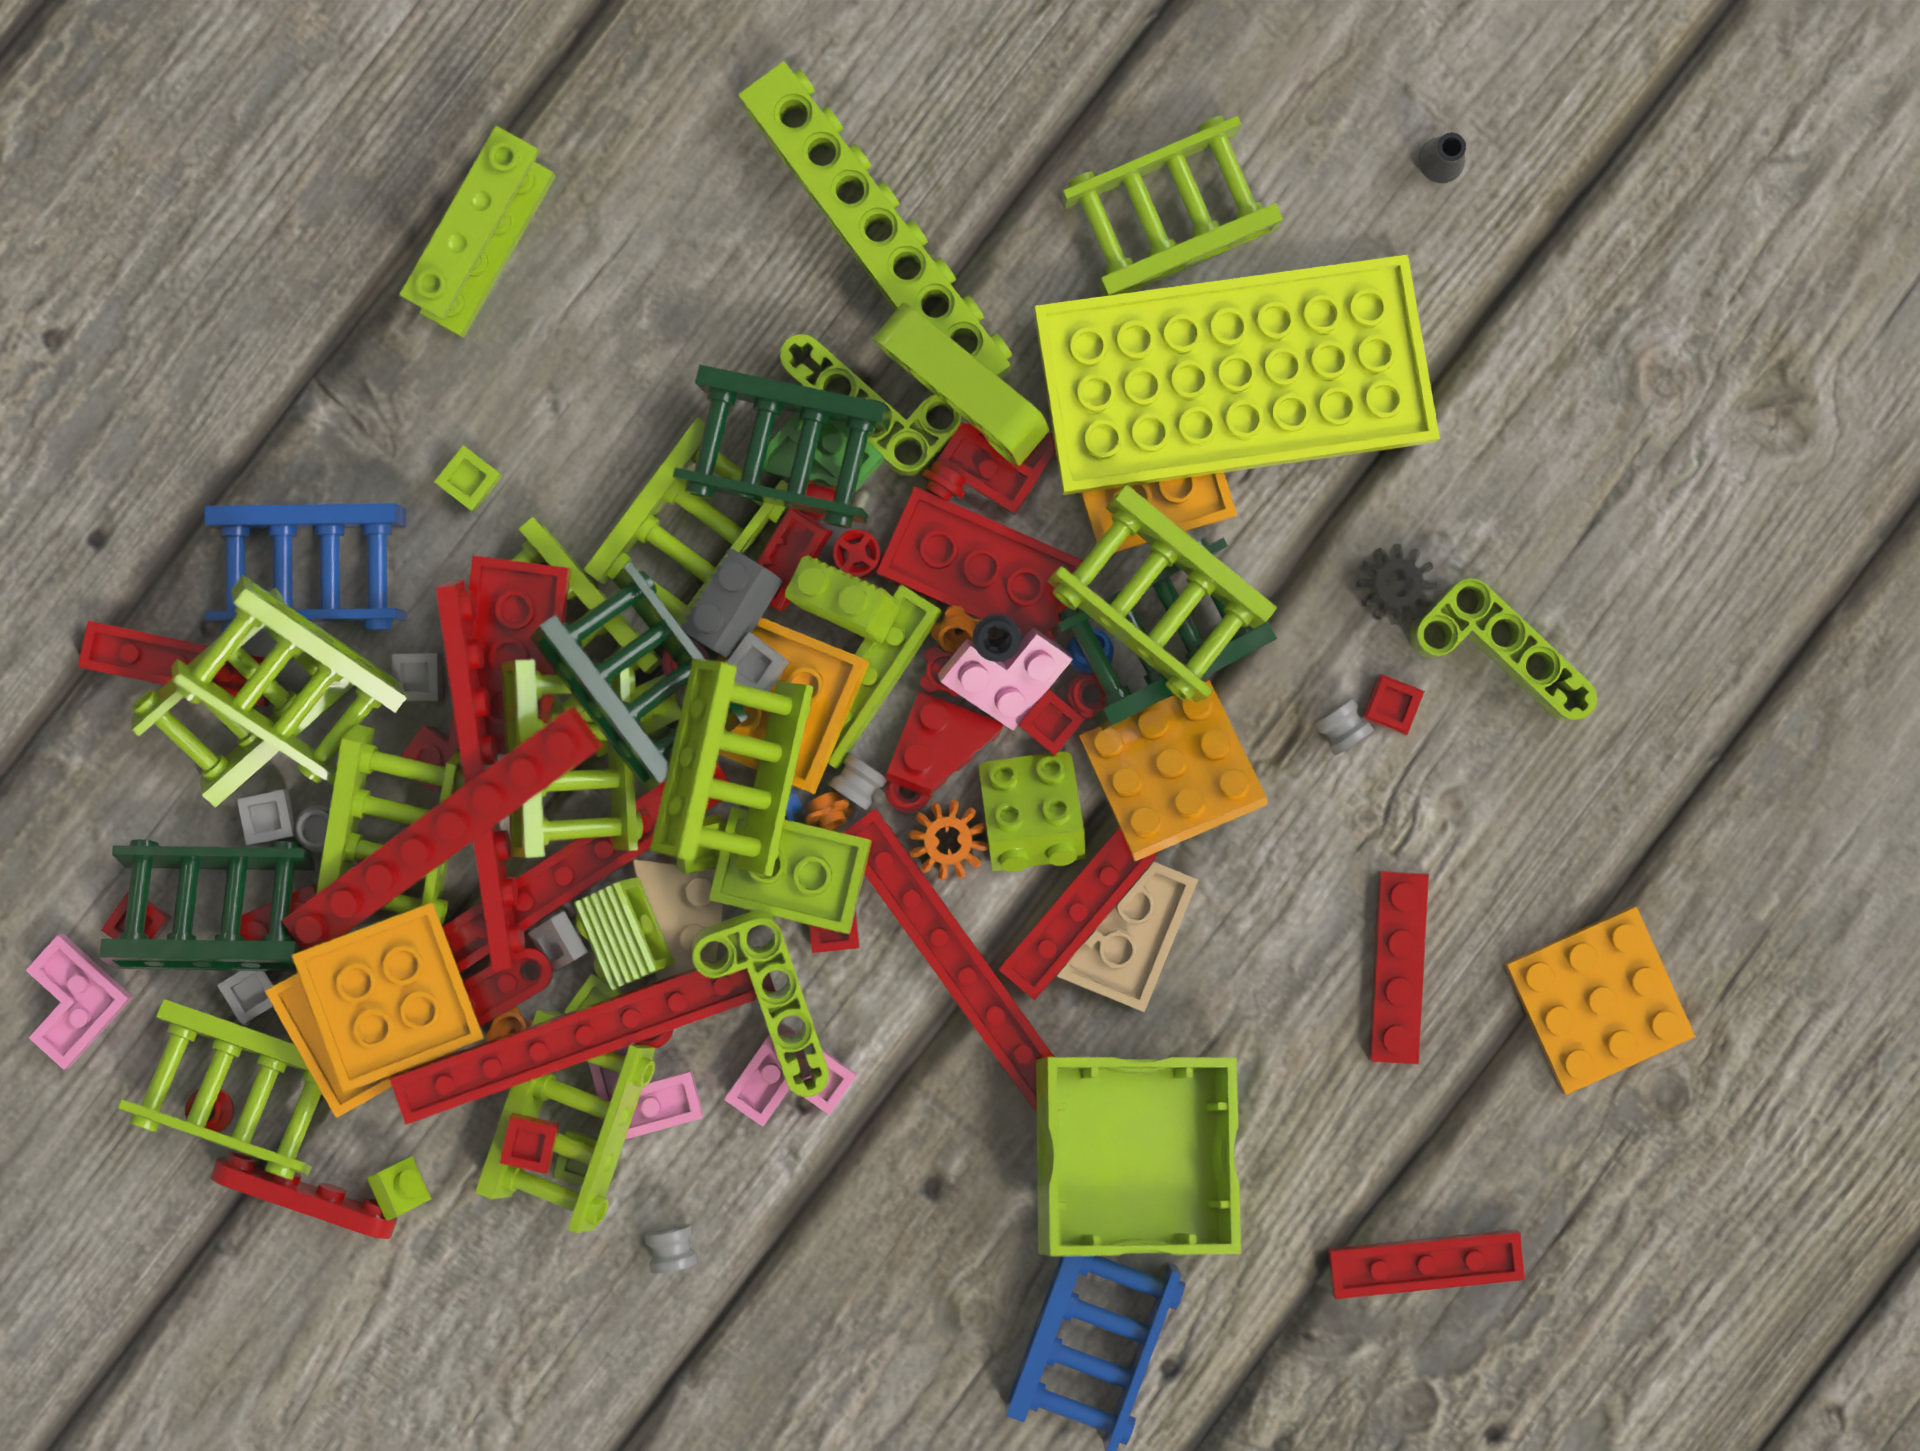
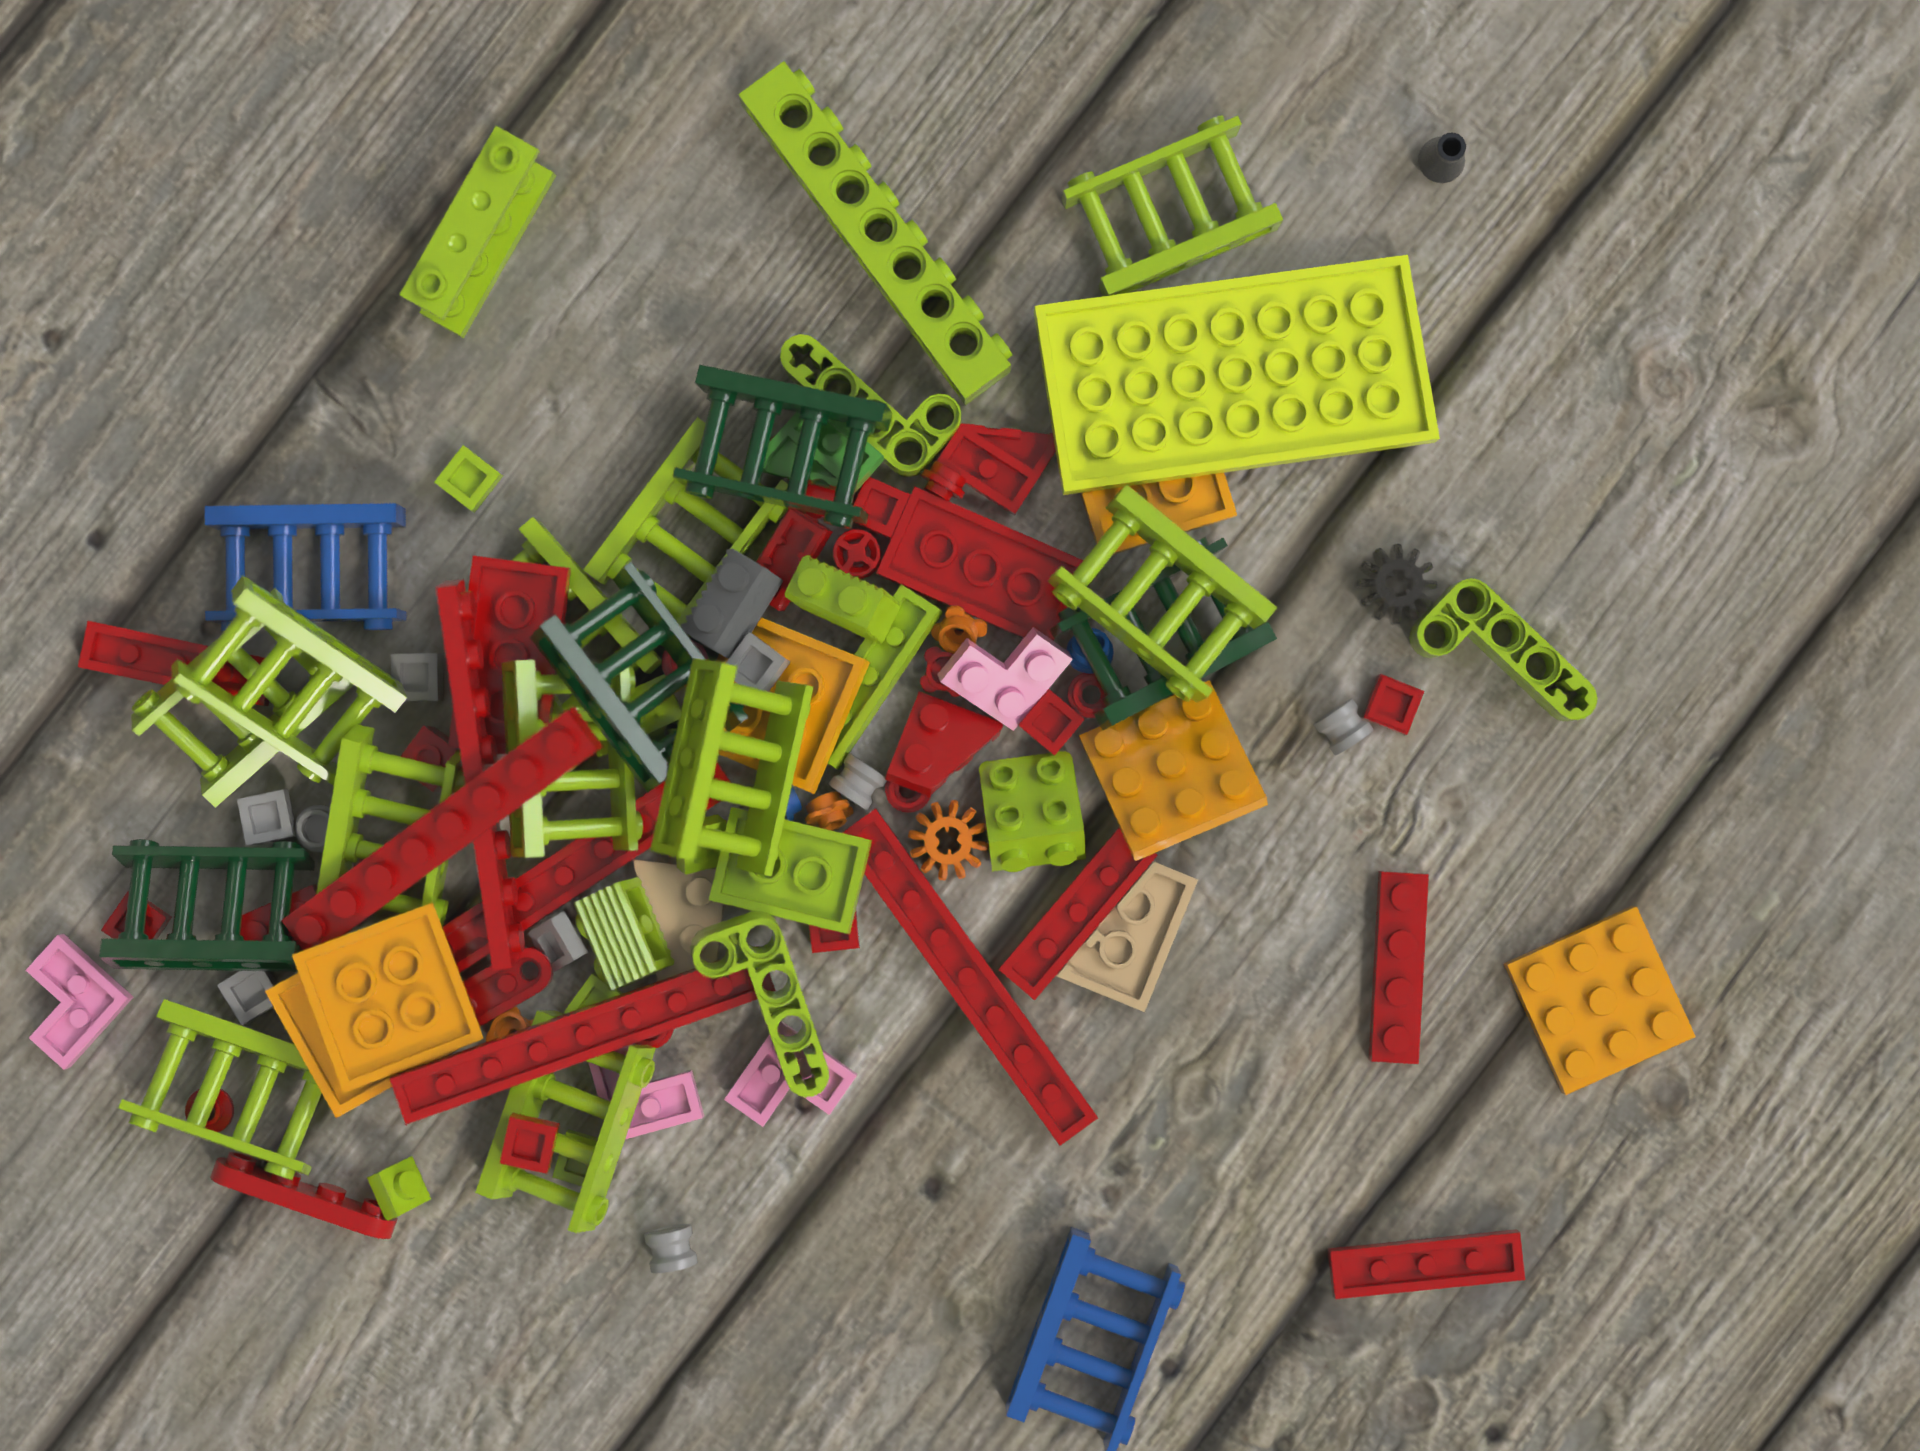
lime beam [872,302,1049,467] -> none
black cone [973,614,1021,662] -> none
lime tile [1036,1057,1241,1256] -> none
none -> red plate [853,477,910,539]

